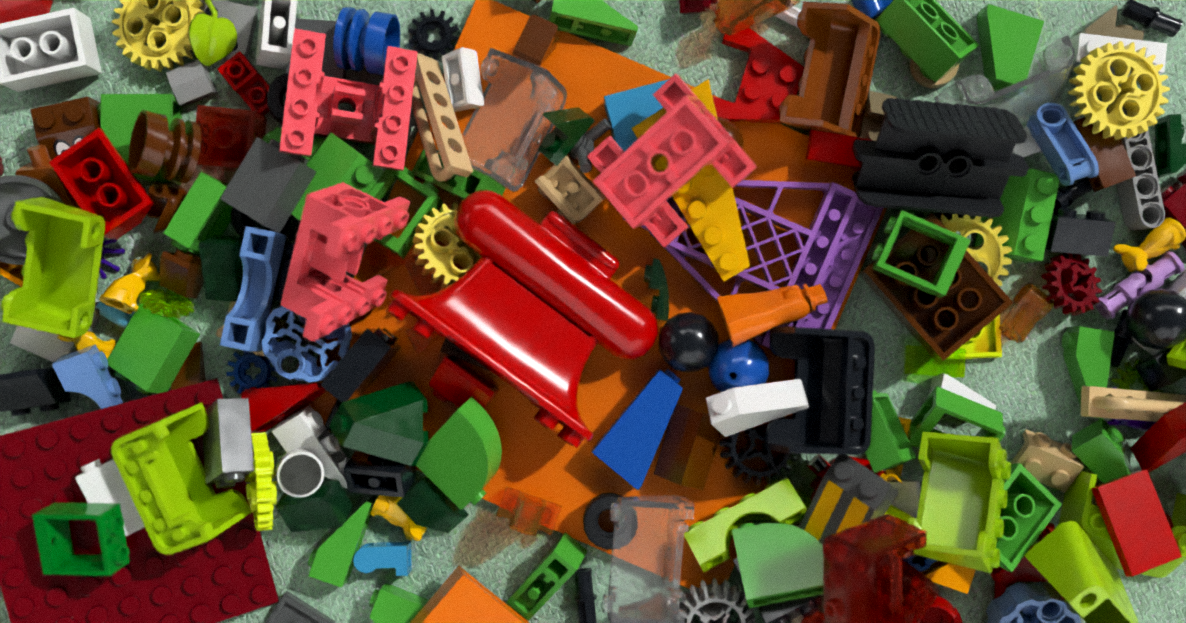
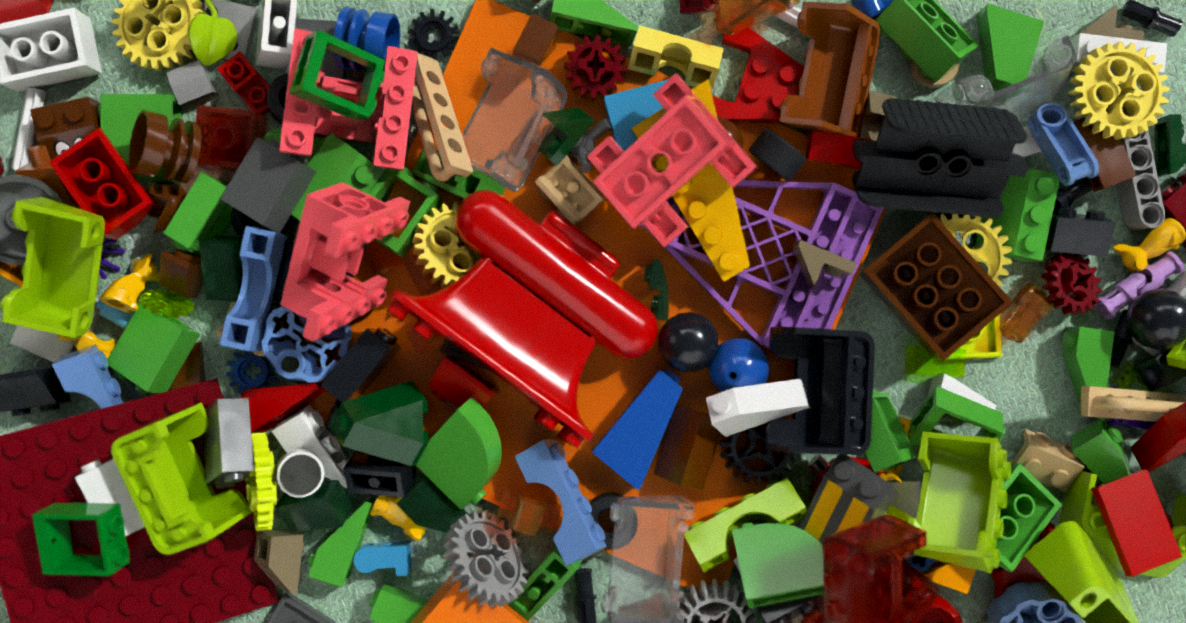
white slope [442,47,484,112] -> none
orange piece [717,284,828,348] -> none
bright green window [871,210,971,298] -> none
none -> white axle [12,88,46,171]
none -> dark tan slope [254,529,304,594]
none -> green window [289,30,385,121]
none -> light grey gear [443,511,529,608]
none -> medium blue arch [515,439,607,566]
none -> dark red gear [564,35,627,101]
none -> light yellow arch [628,26,723,92]
none -> black tyre [749,128,806,181]
none -> dark tan slope [793,240,857,287]

